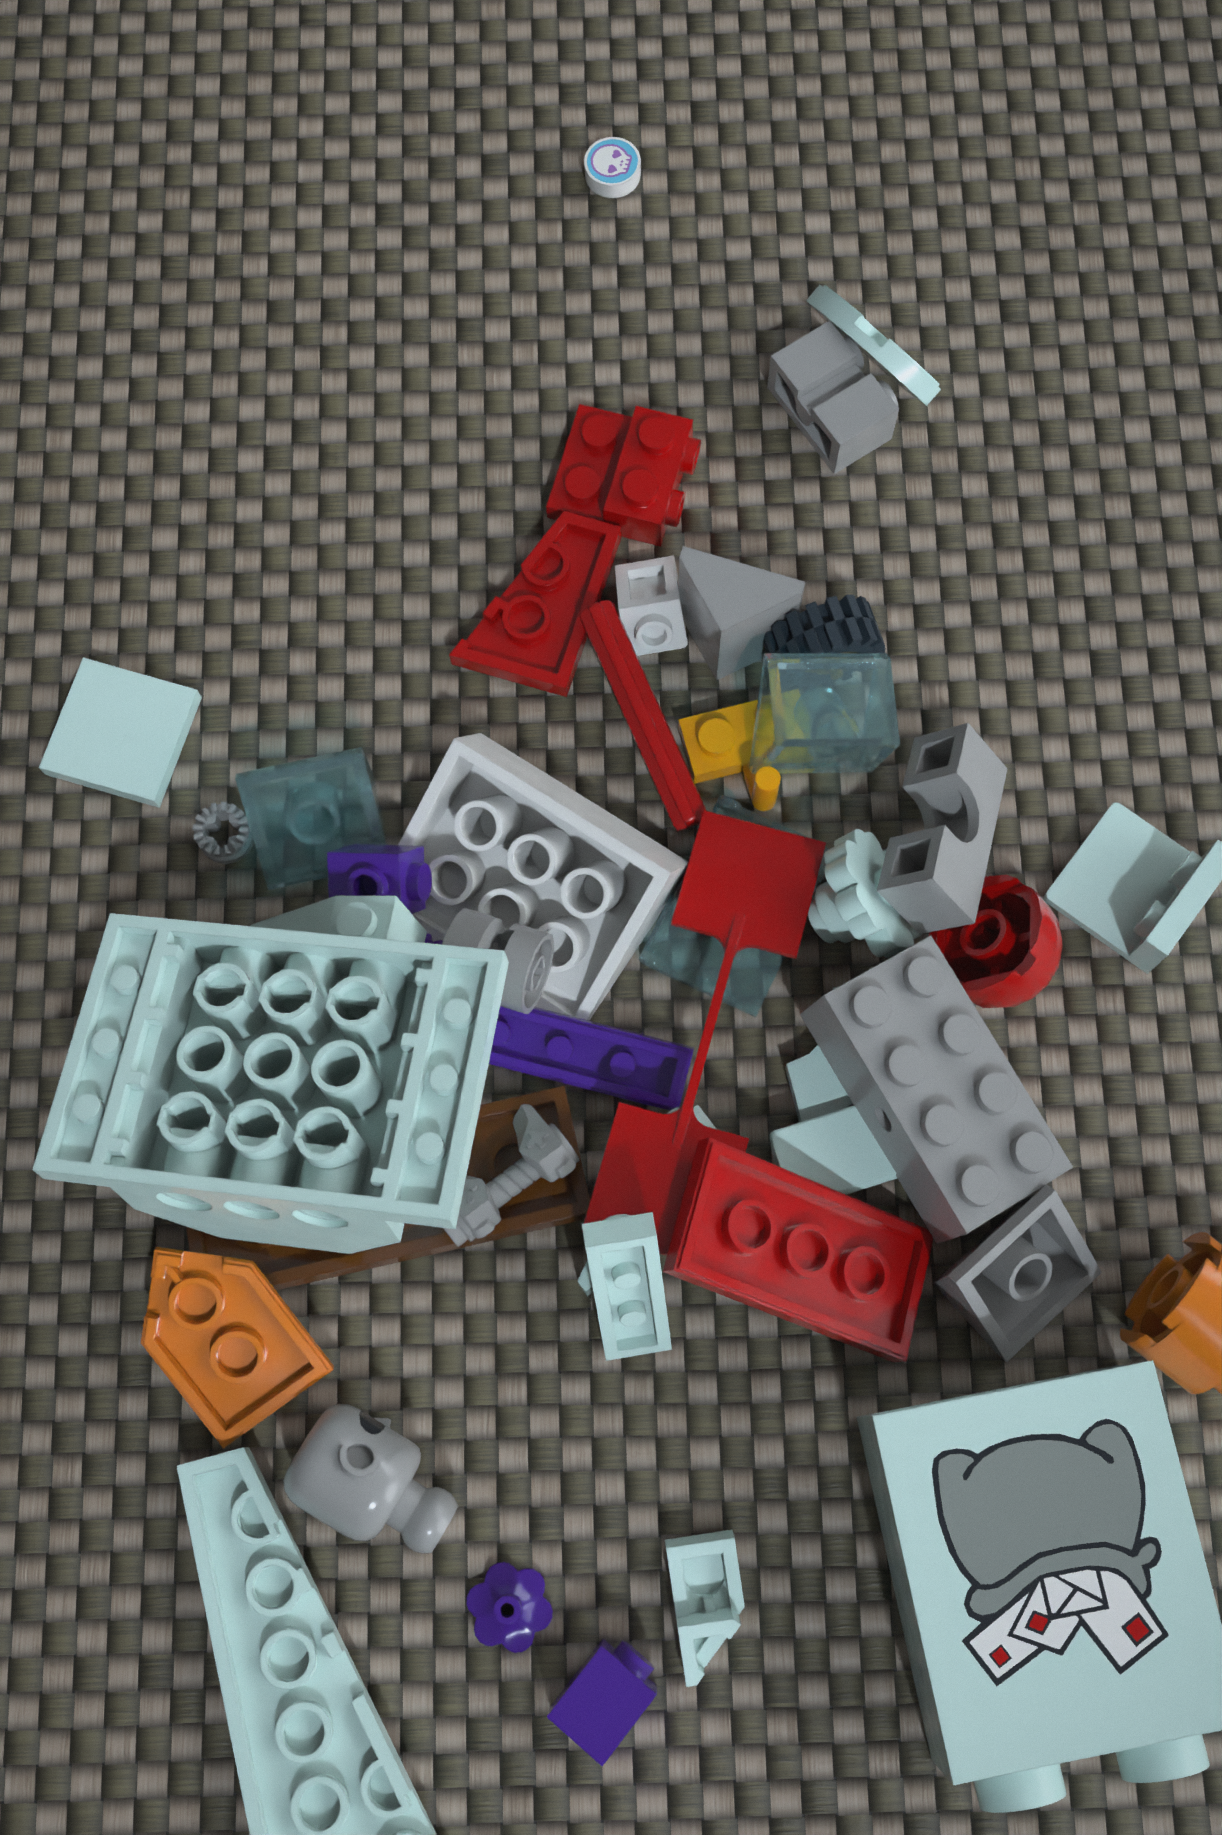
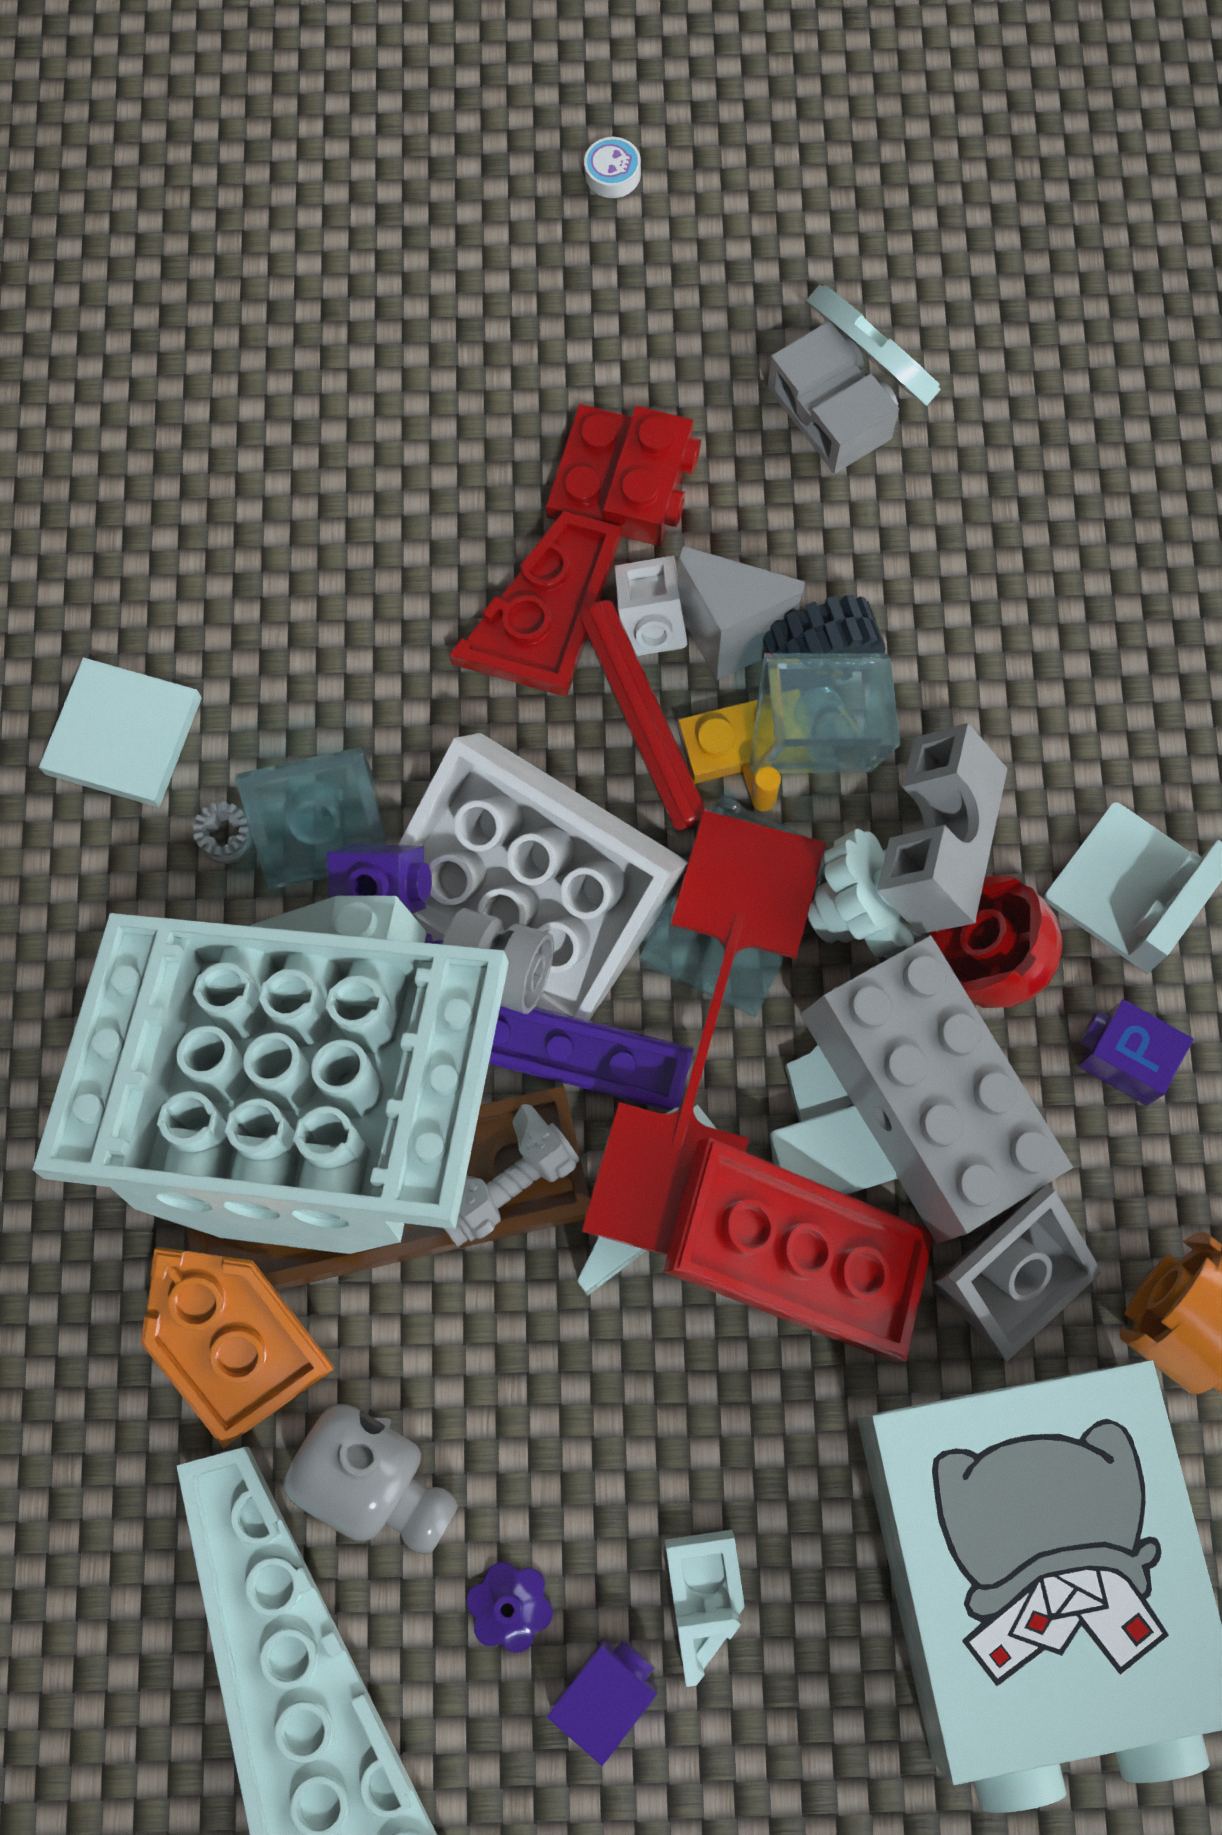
light aqua plate [582,1212,672,1361] -> none
none -> dark purple brick [1078,999,1194,1106]

